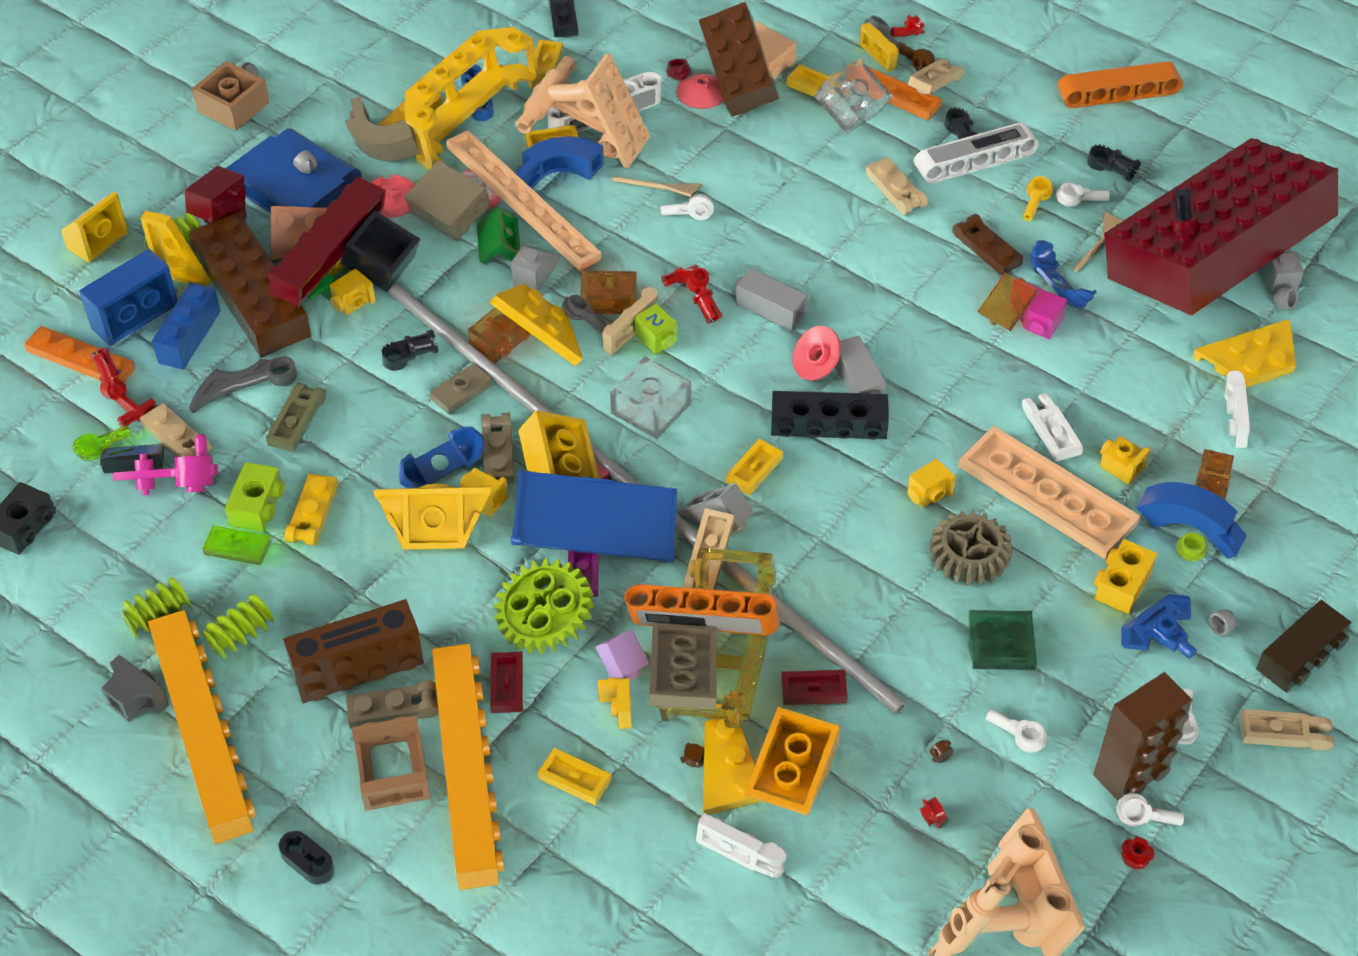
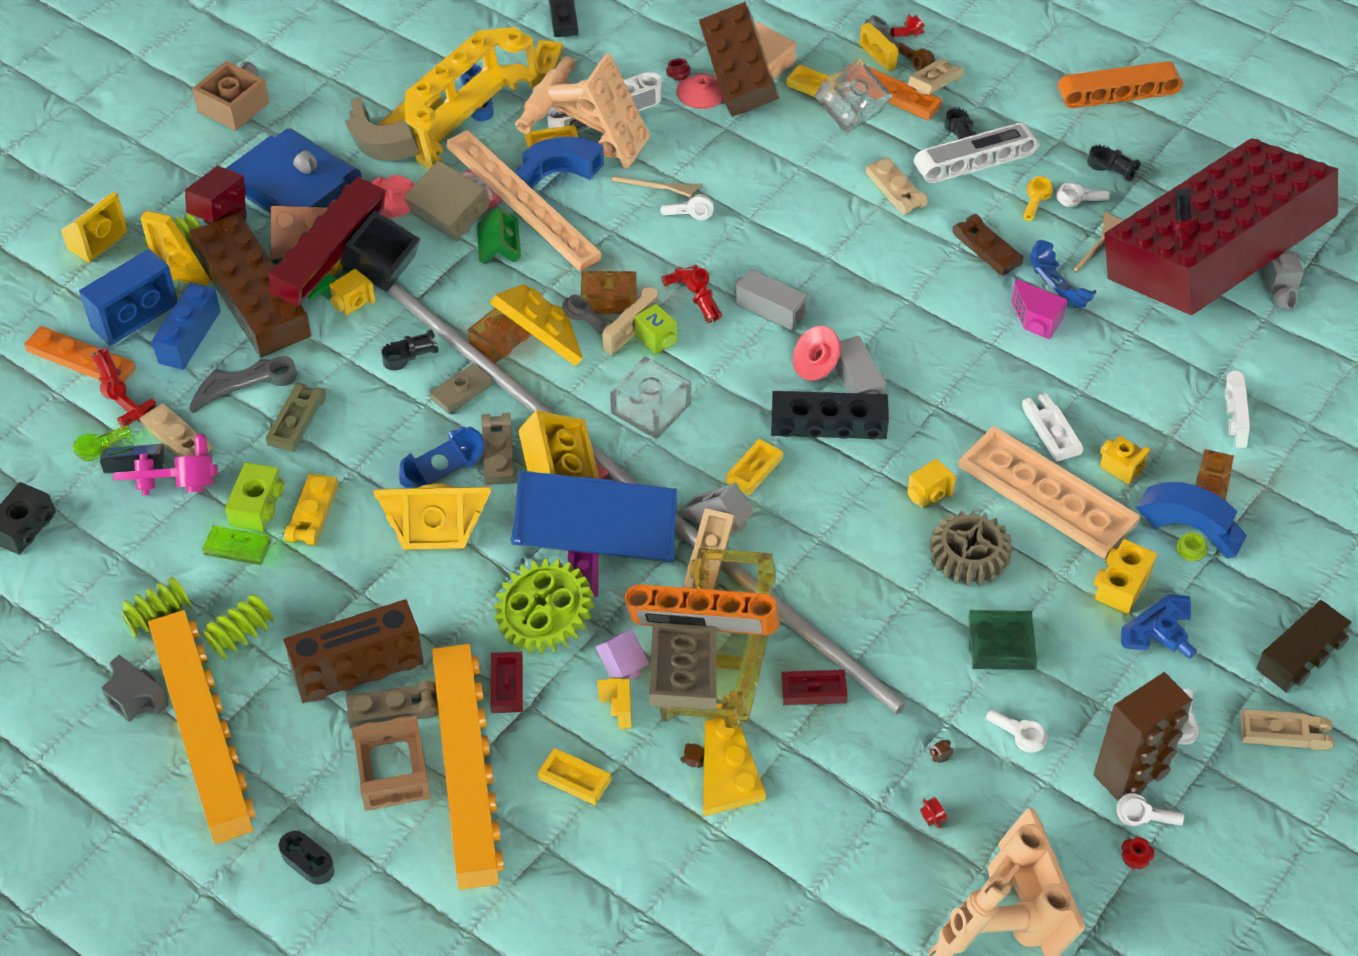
yellow brick [460,468,508,517] -> none
light grey slope [511,246,561,291] -> none
white hinge [696,813,787,878] -> none
light orange slope [745,707,840,816] -> none
clear orange piece [977,272,1039,332] -> none
yellow wing [1193,319,1296,388] -> none
light grey hinge [1209,609,1237,636] -> none

